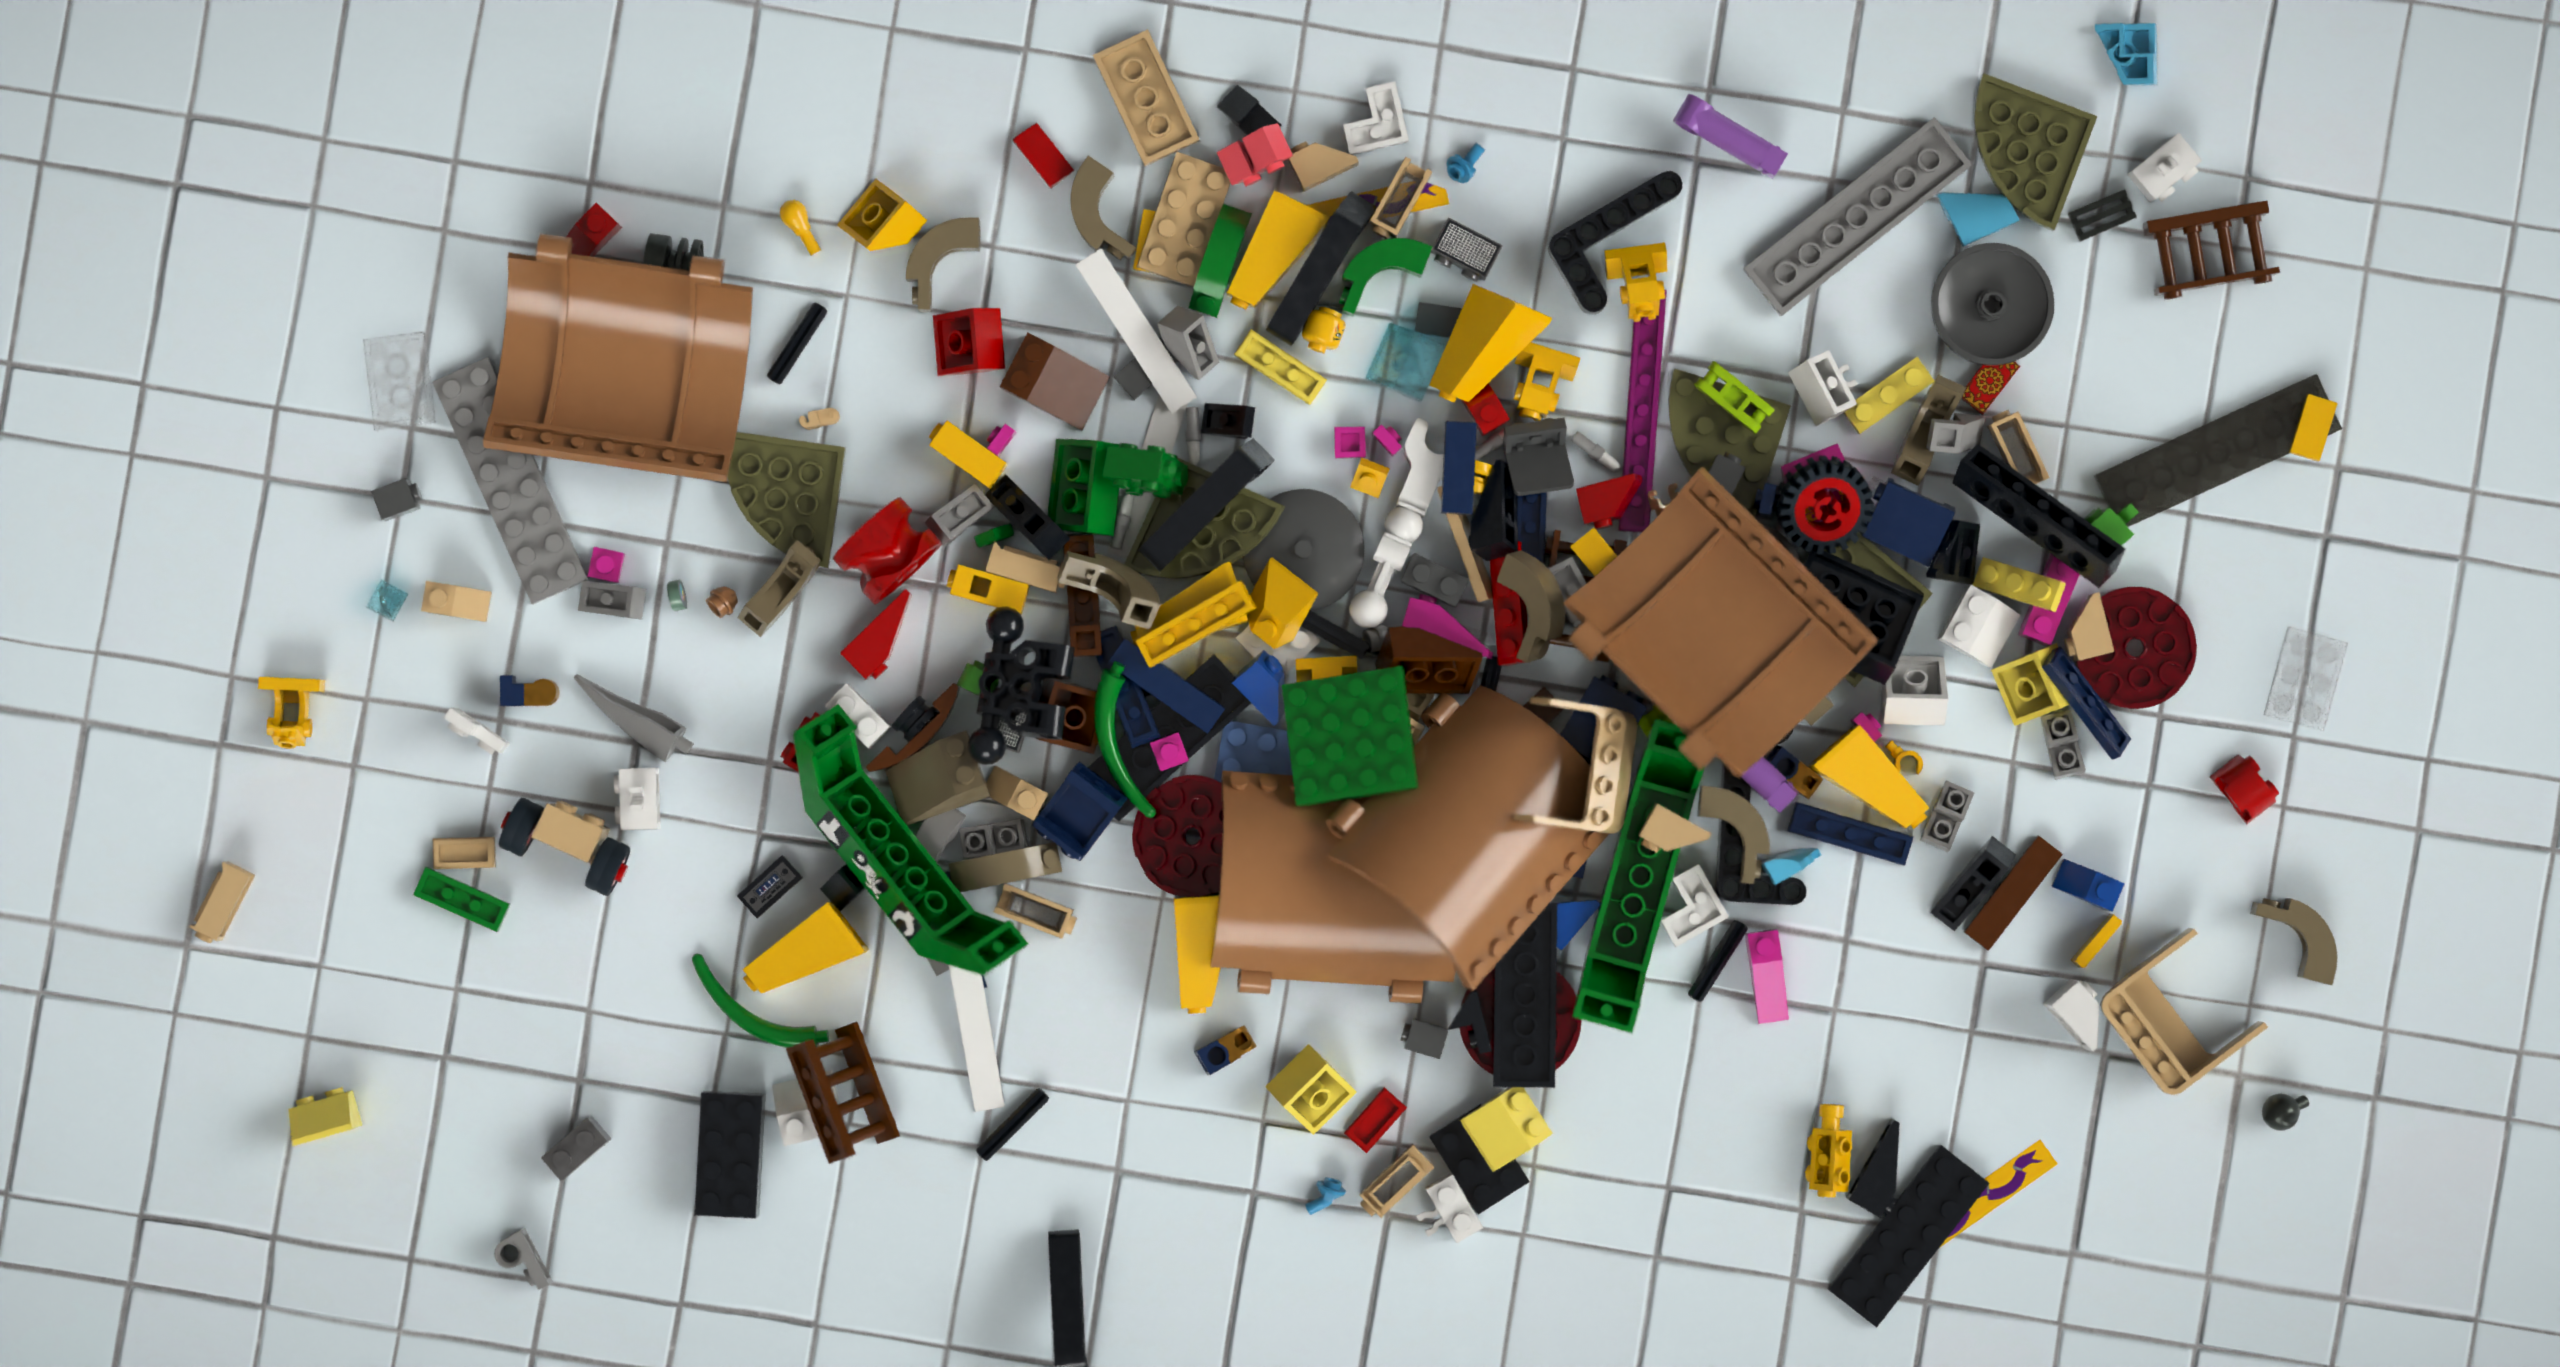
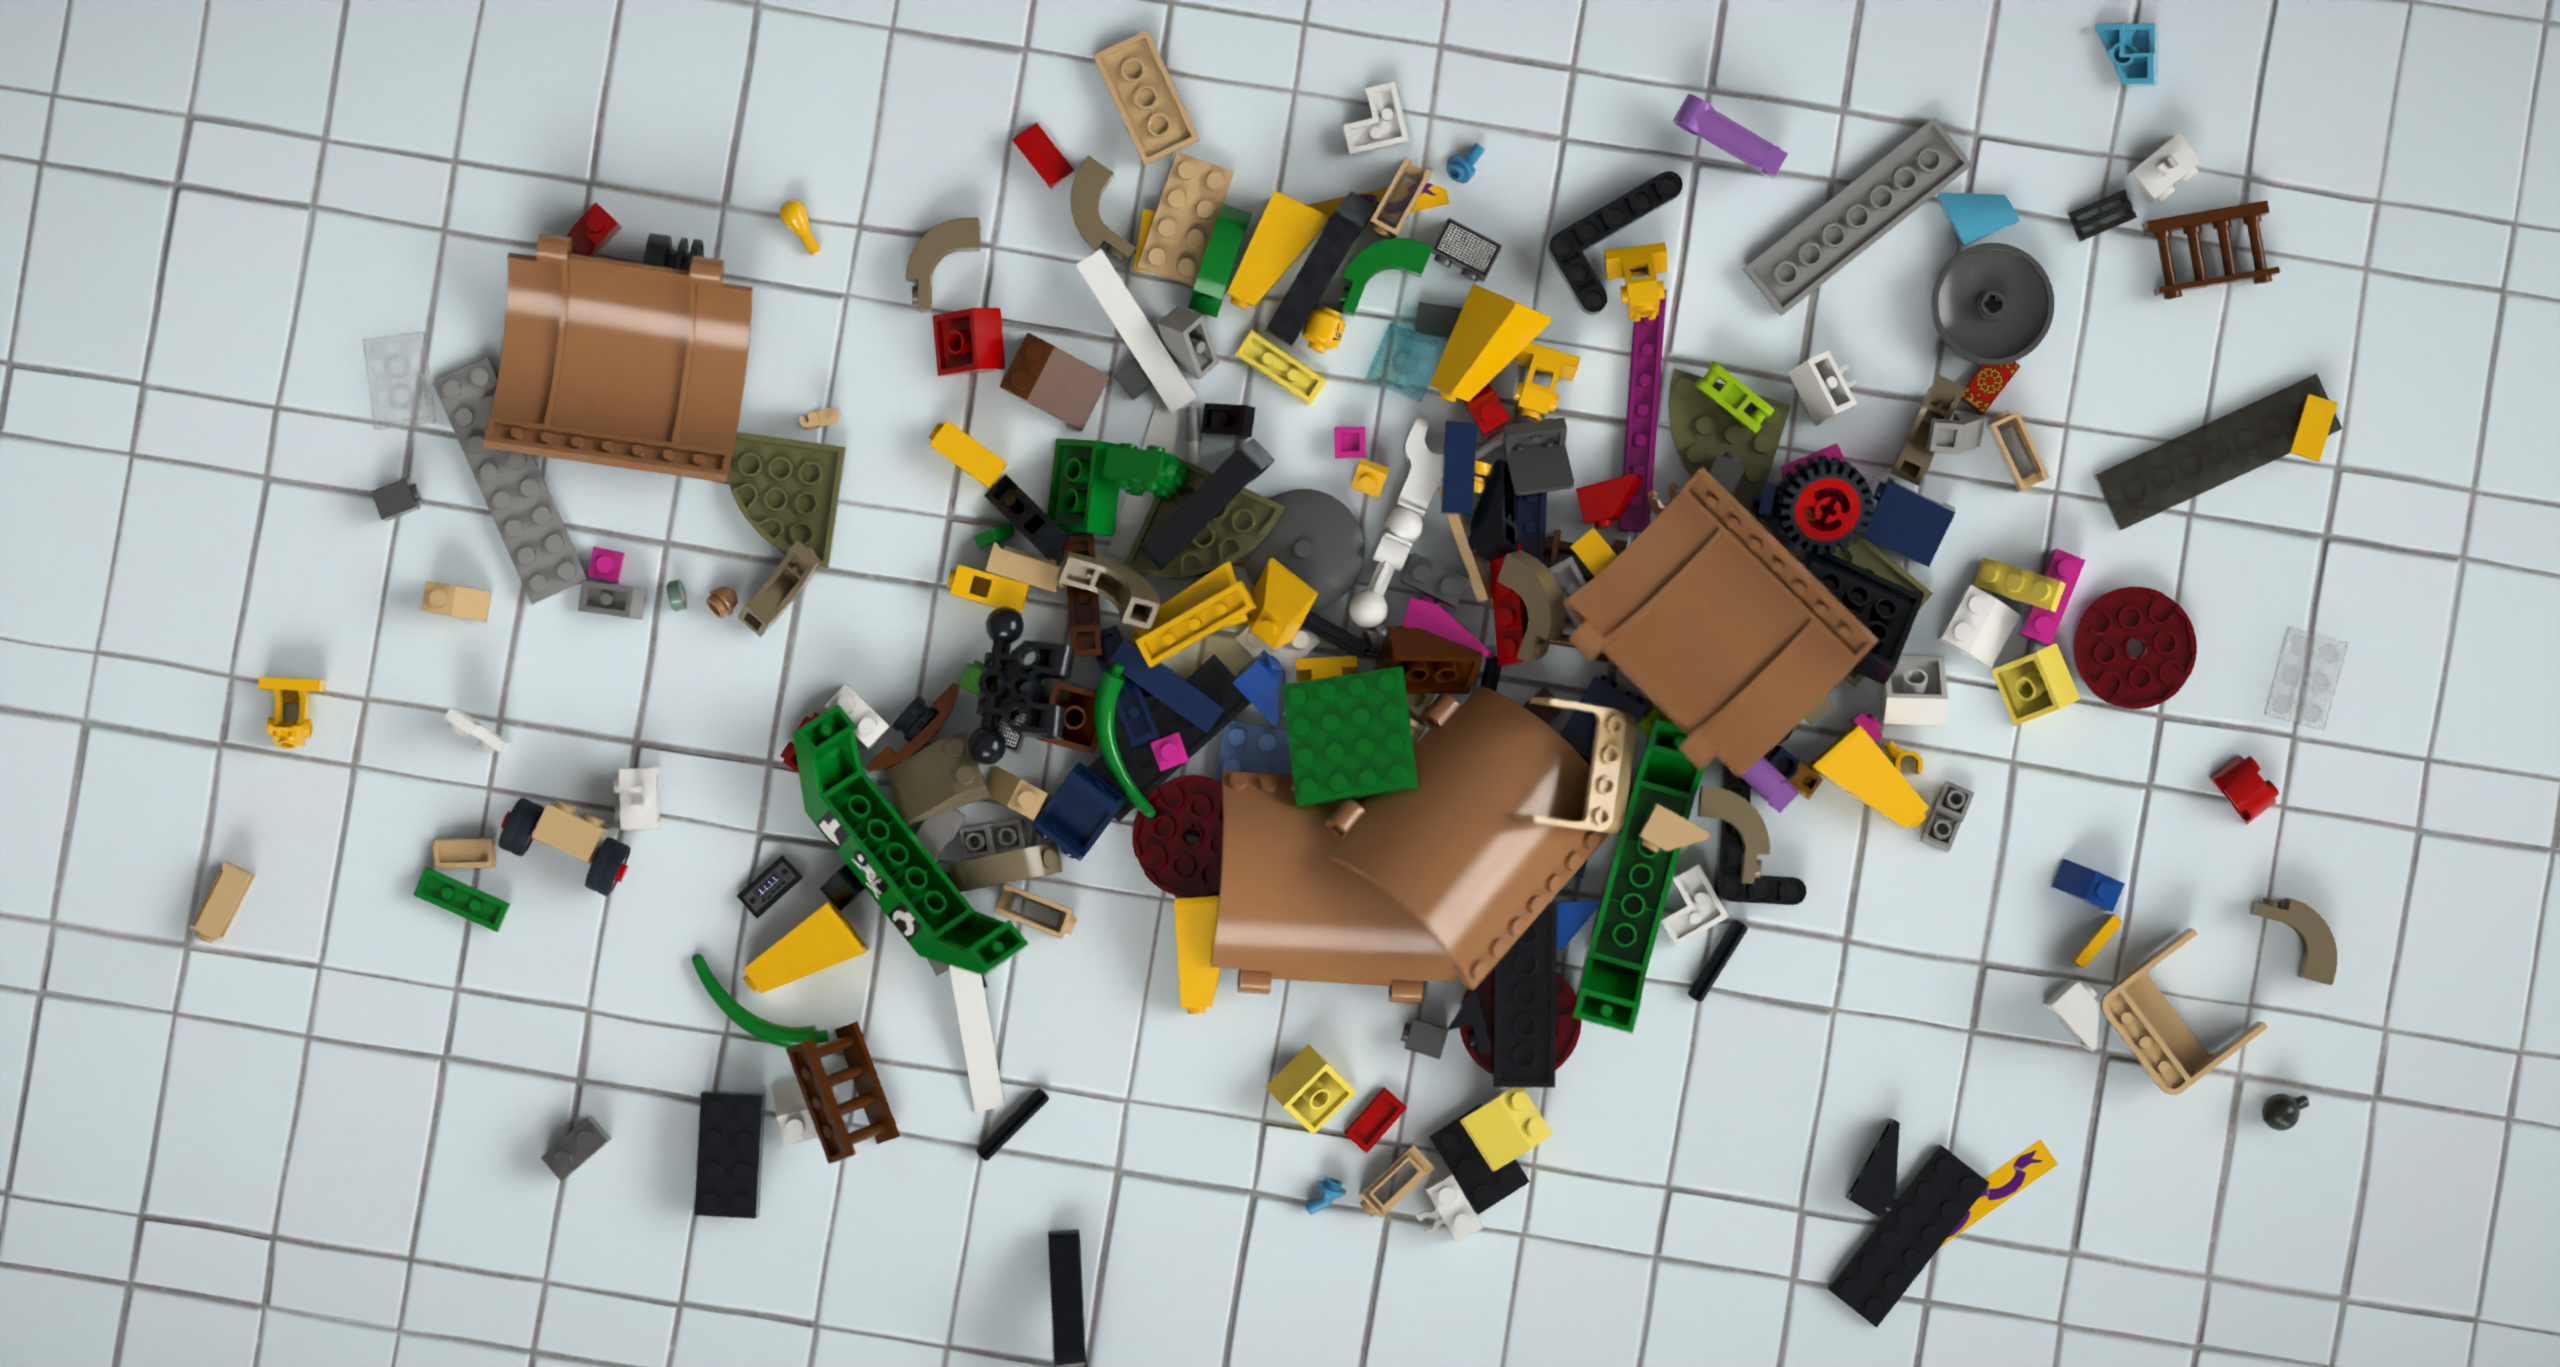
light yellow slope [289,1087,363,1146] -> none
clear light blue tile [366,580,408,621] -> none
light grey plate [494,1228,553,1290] -> none
leg [500,675,560,707] -> none
light grey piece [574,674,694,762] -> none
black axle [767,302,827,385] -> none
red piece [833,497,942,604] -> none
yellow slope [837,179,927,251] -> none
red slope [840,589,912,680] -> none
light grey plate [925,483,994,547] -> none
dark pink plate [987,424,1016,457] -> none
light grey piece [1110,494,1134,550] -> none
leg [1194,1025,1257,1076] -> none
coral piece [1216,123,1293,187] -> none
black slope [1217,85,1282,135] -> none
tan slope [1288,141,1359,192] -> none
dark pink plate [1372,424,1402,457] -> none
light grey piece [1571,431,1623,472] -> none
slope [1745,929,1789,1024] -> none
medium azure slope [1762,848,1821,885] -> none
dark blue tile [1787,802,1914,866] -> none
yellow brick [1805,1104,1852,1197] -> none
light yellow plate [1844,357,1934,434] -> none
black wing [1926,520,1980,585] -> none
black slope [1930,836,2016,931] -> none
black brick [1952,444,2126,588] -> none
reddish brown tile [1963,835,2063,951] -> none
olive plate [1974,73,2098,231] -> none
light grey slope [2041,710,2086,780] -> none
dark blue tile [2042,646,2131,760] -> none
tan slope [2064,592,2114,662] -> none
bright green brick [2083,503,2139,546] -> none

